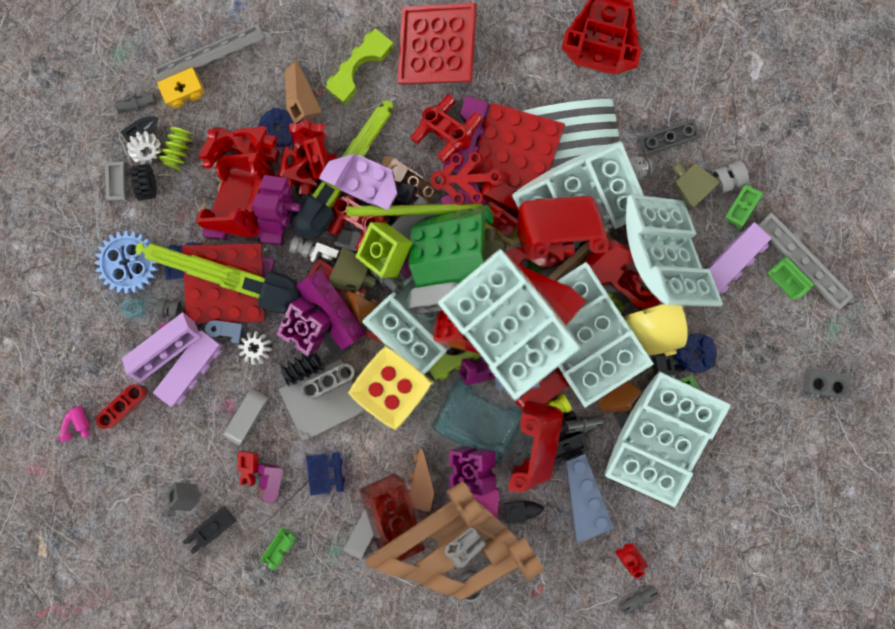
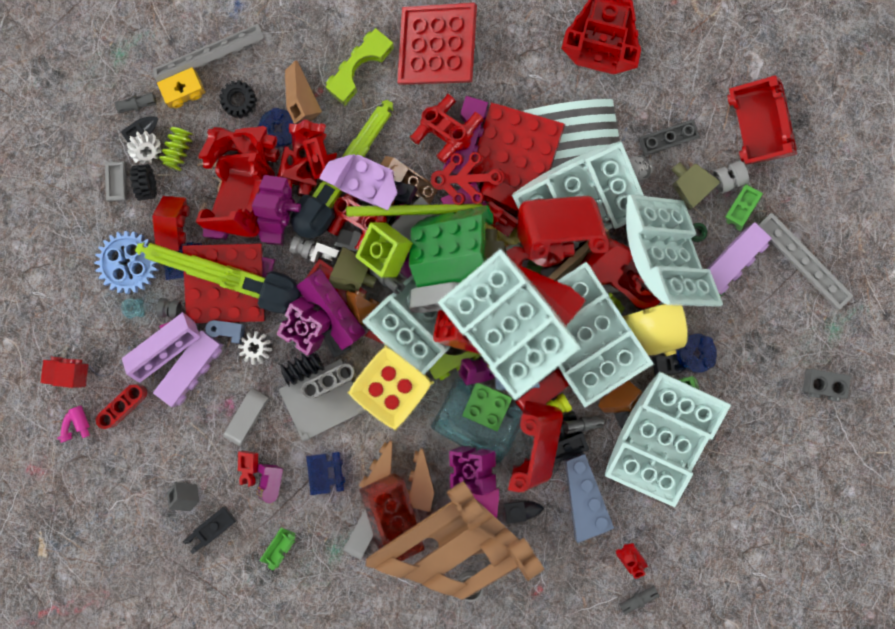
light grey piece [445,527,486,567] -> none
bright green hinge [766,257,815,301] -> none
none -> red brick [40,356,89,388]
none -> red brick [152,196,190,251]
none -> black tyre [219,80,257,118]
none -> medium nougat slope [359,440,393,504]
none -> bright green hinge [462,383,513,432]
none -> dark green plate [691,223,708,242]
none -> red windscreen [727,75,797,165]

